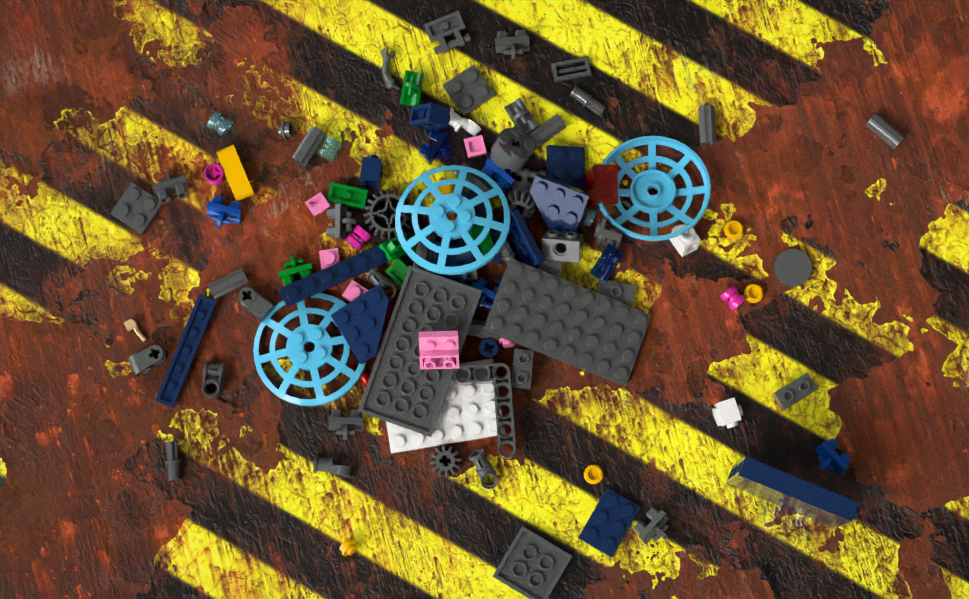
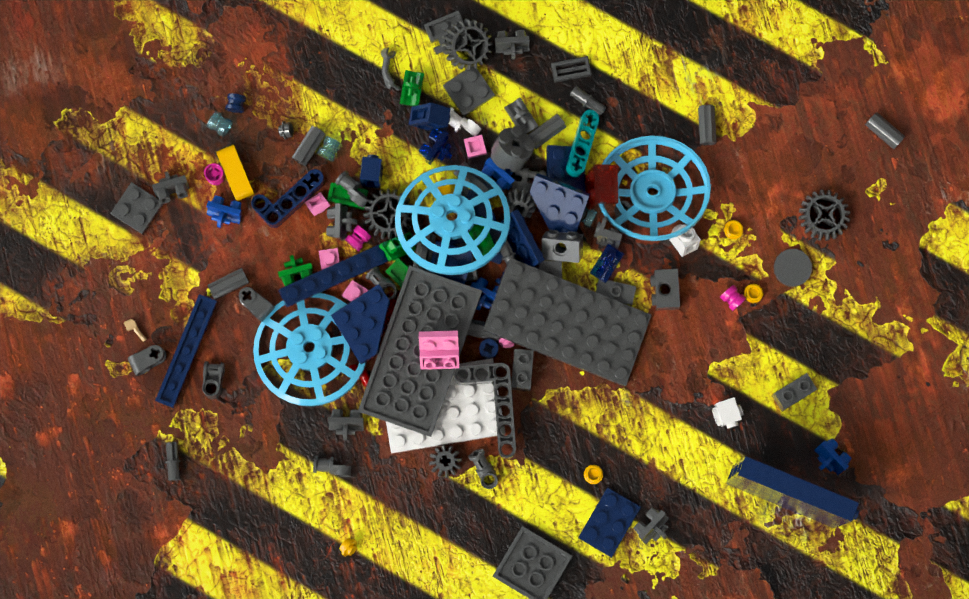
none -> dark blue wheel [225,93,246,113]
none -> dark blue beam [251,169,325,228]
none -> dark grey connector [335,171,369,208]
none -> dark grey gear [442,18,493,70]
none -> teal beam [566,110,599,177]
none -> dark grey brick [650,269,680,311]
none -> dark grey gear [798,190,850,241]

